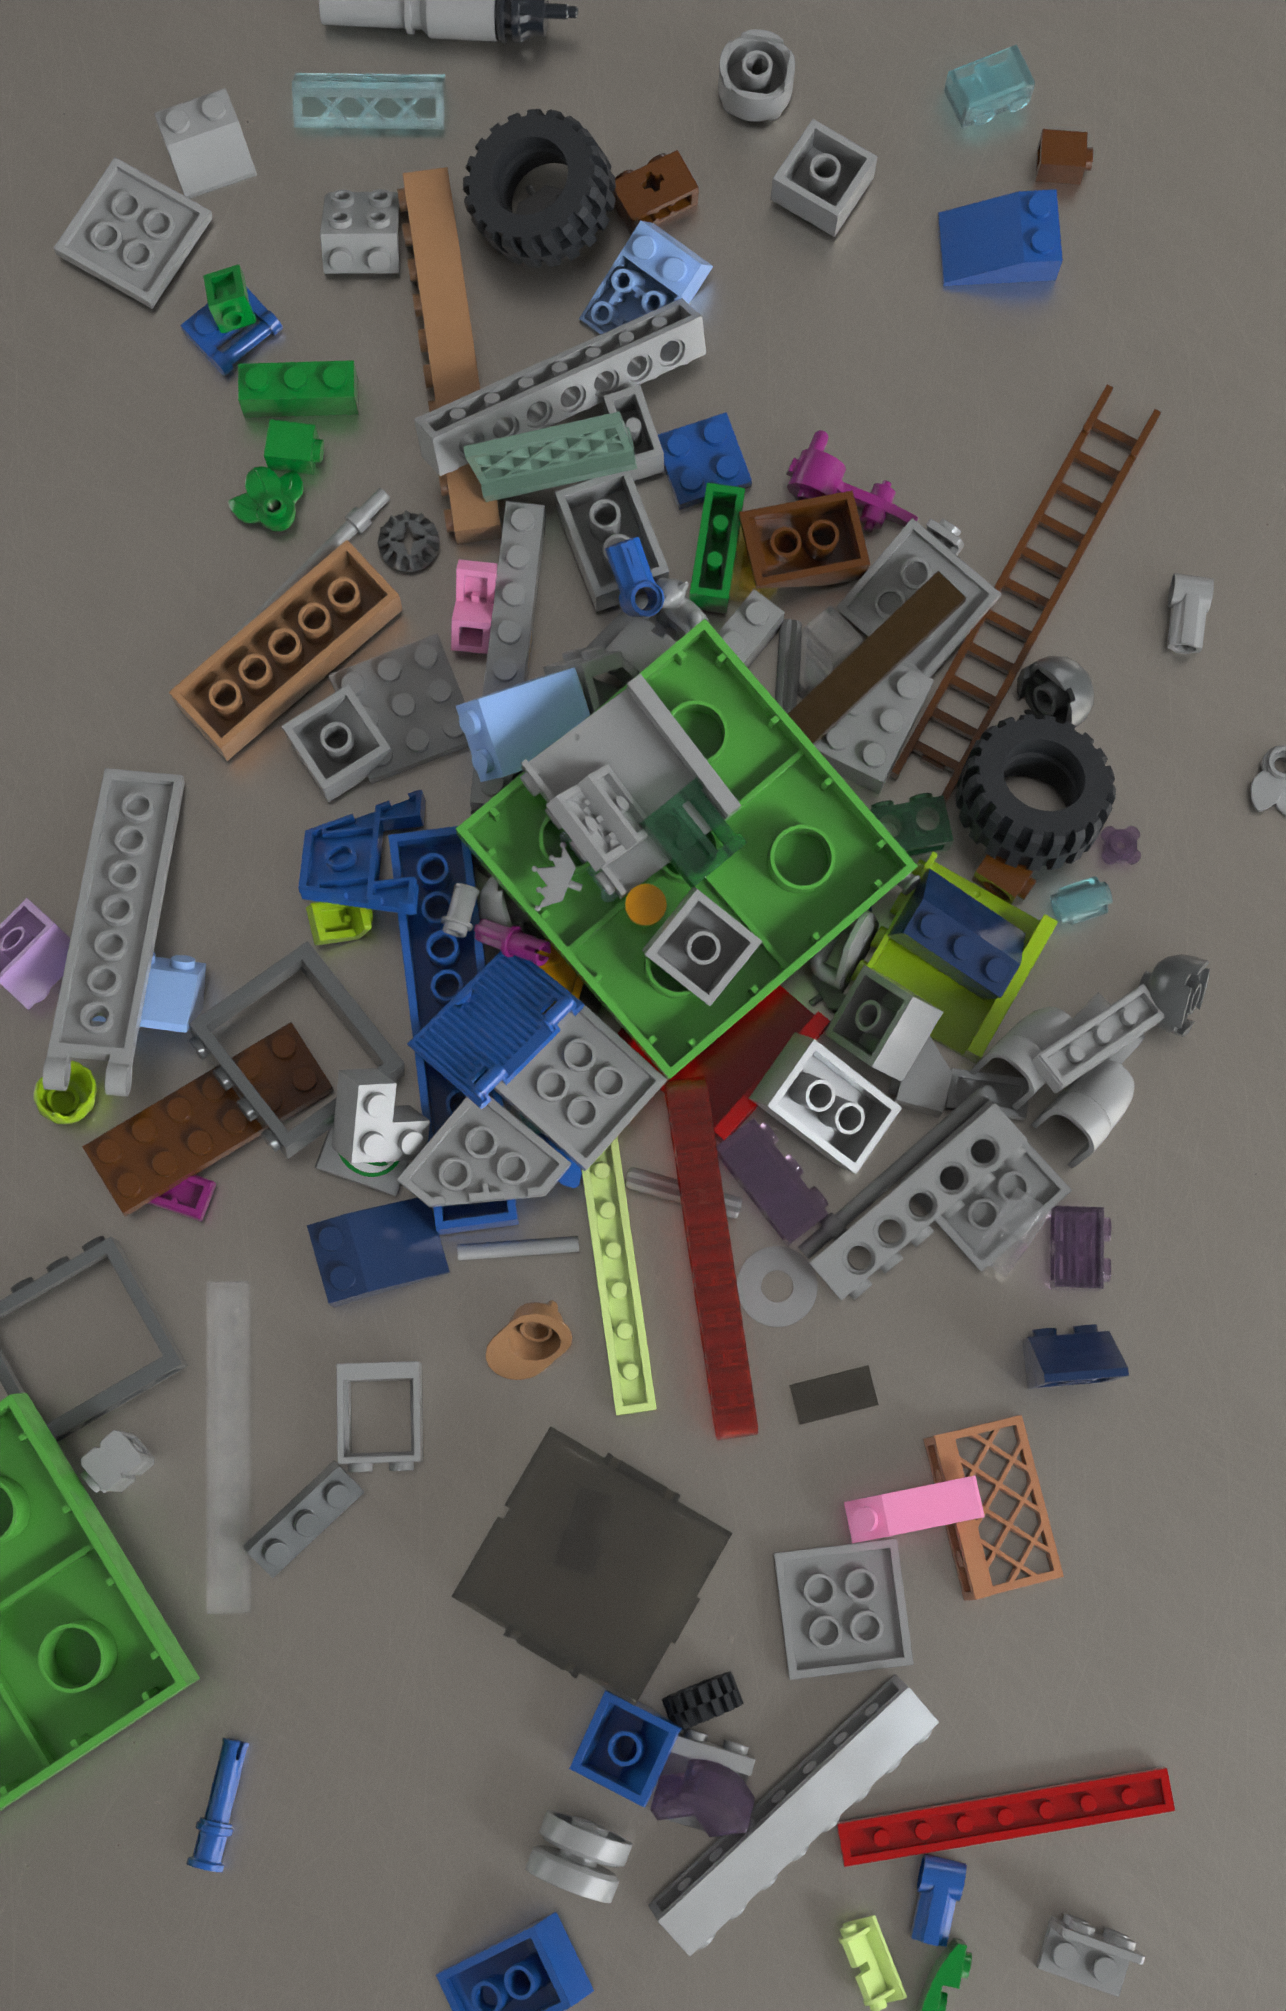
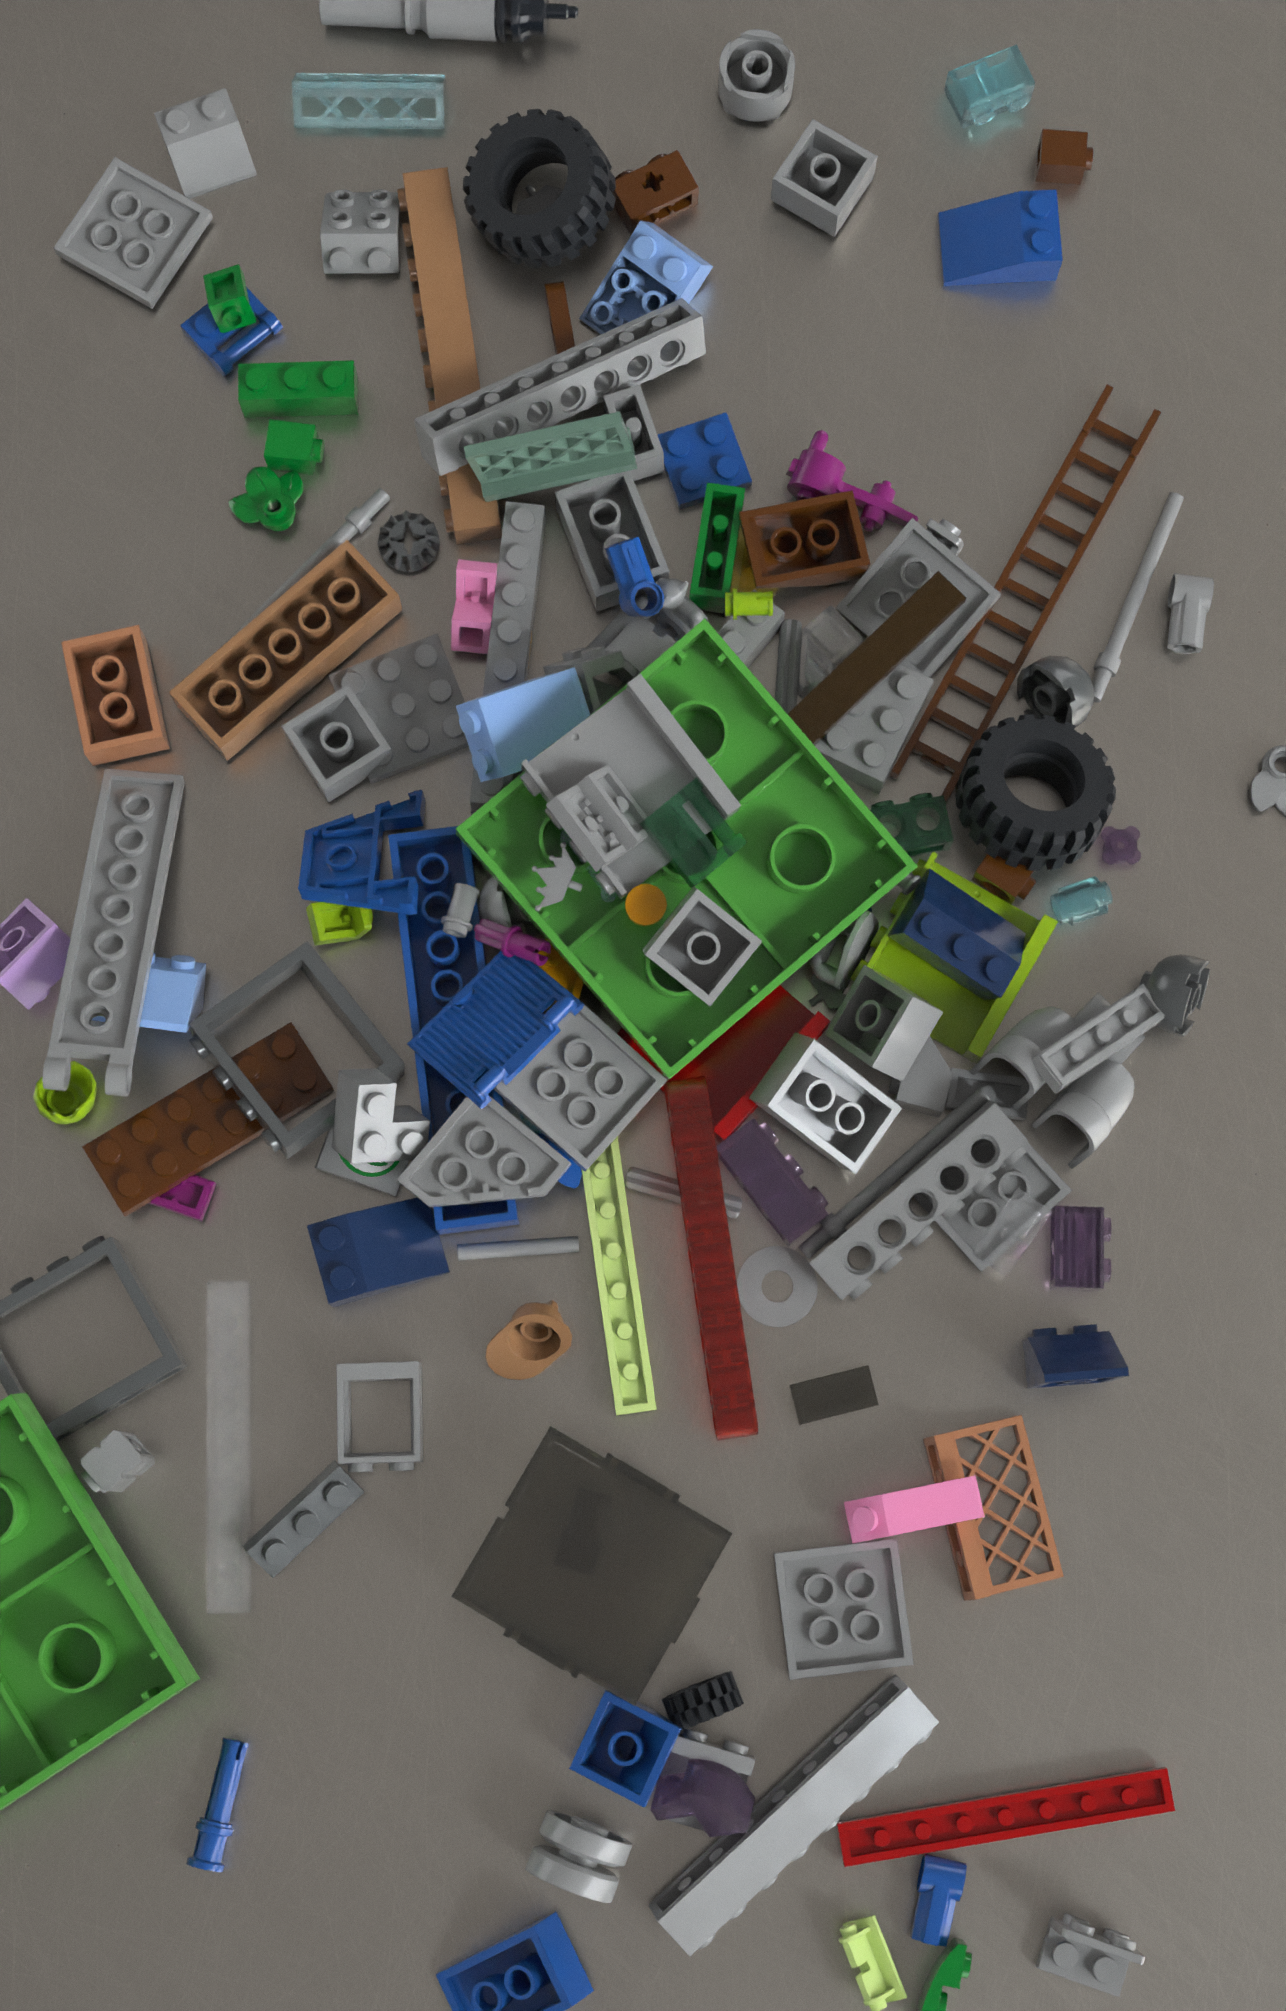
none -> nougat brick [61,625,170,766]
none -> reddish brown beam [544,281,575,355]
none -> lime pin [725,588,773,620]
none -> light grey bar [1092,492,1184,703]

